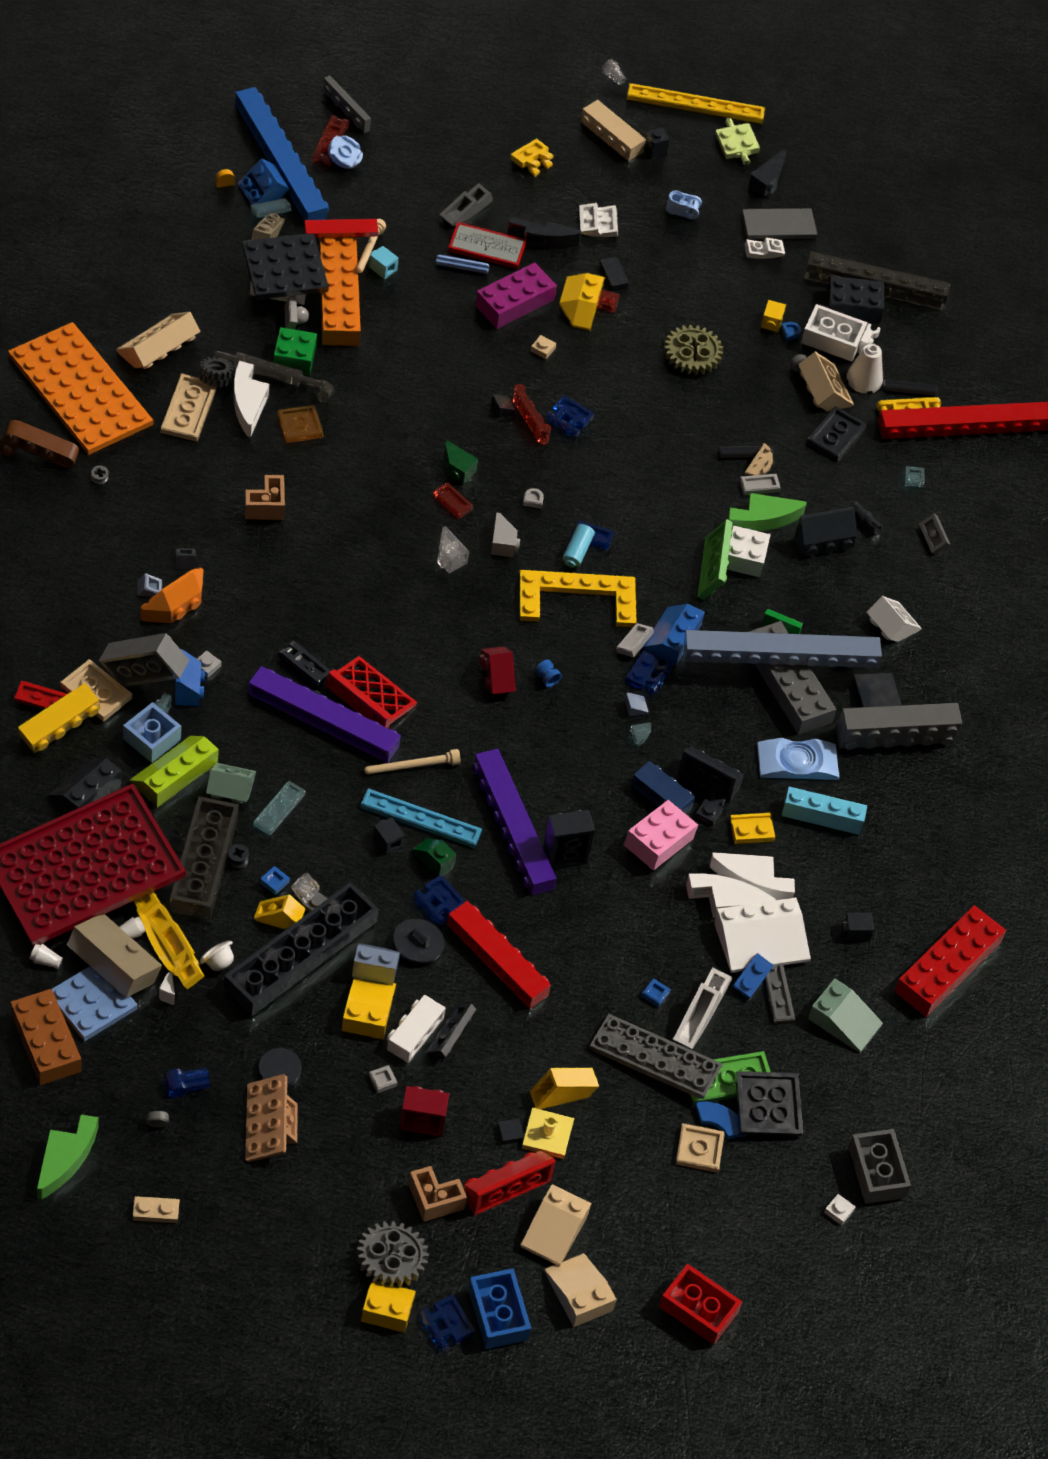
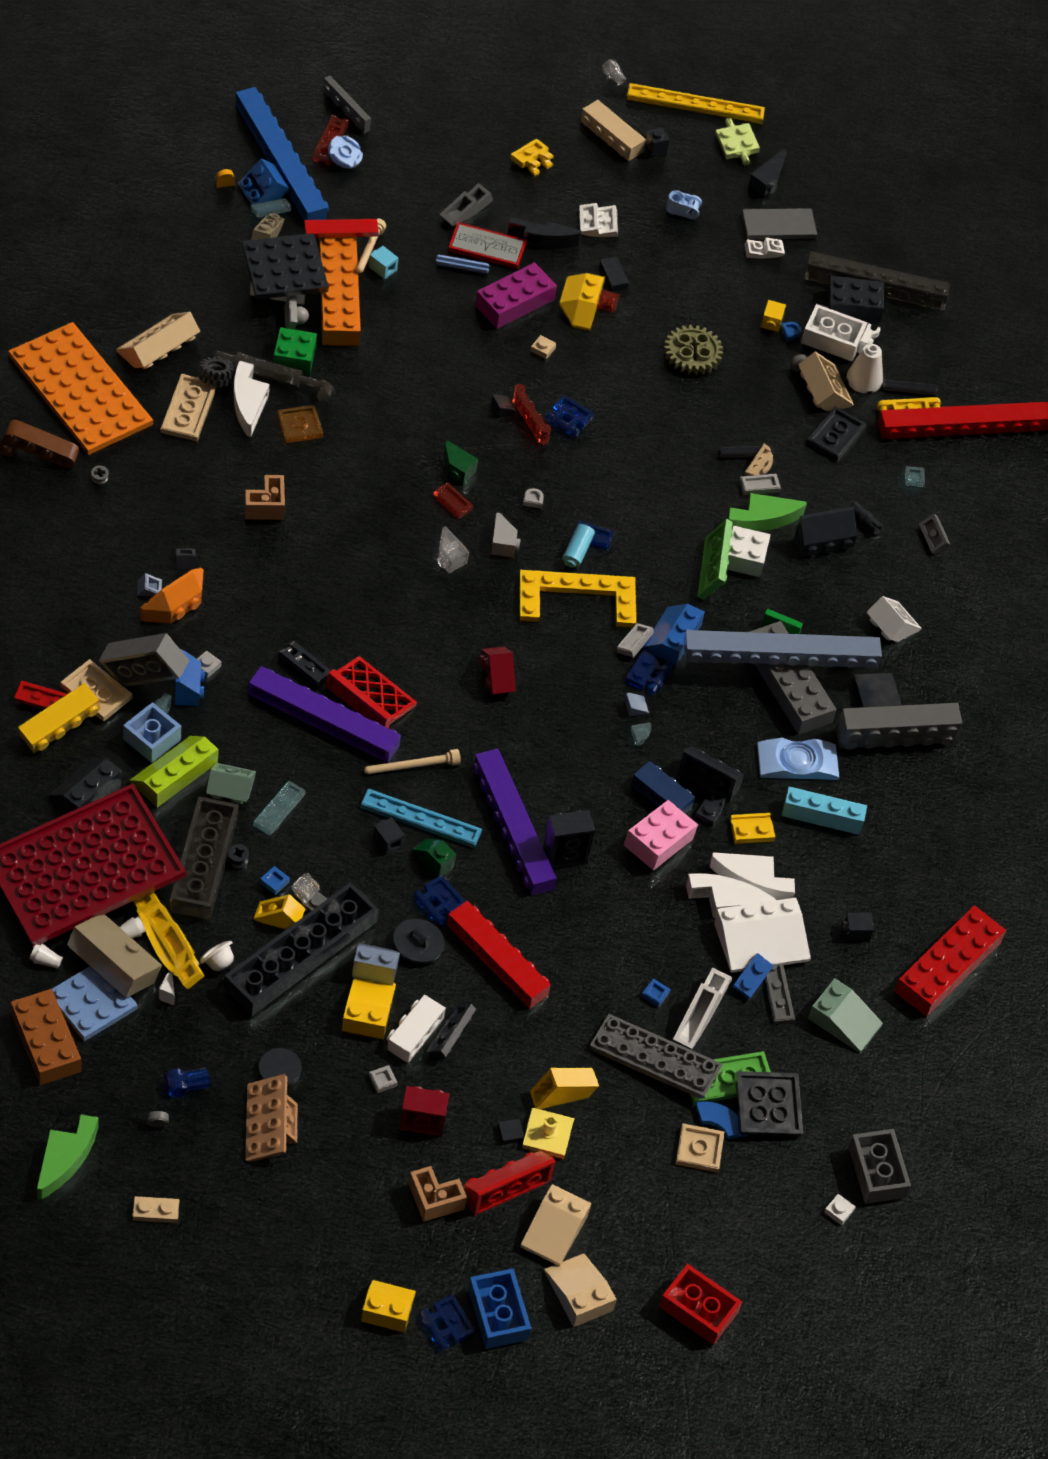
dark grey gear [356,1221,429,1288] -> none
blue wheel [534,660,562,687] -> none

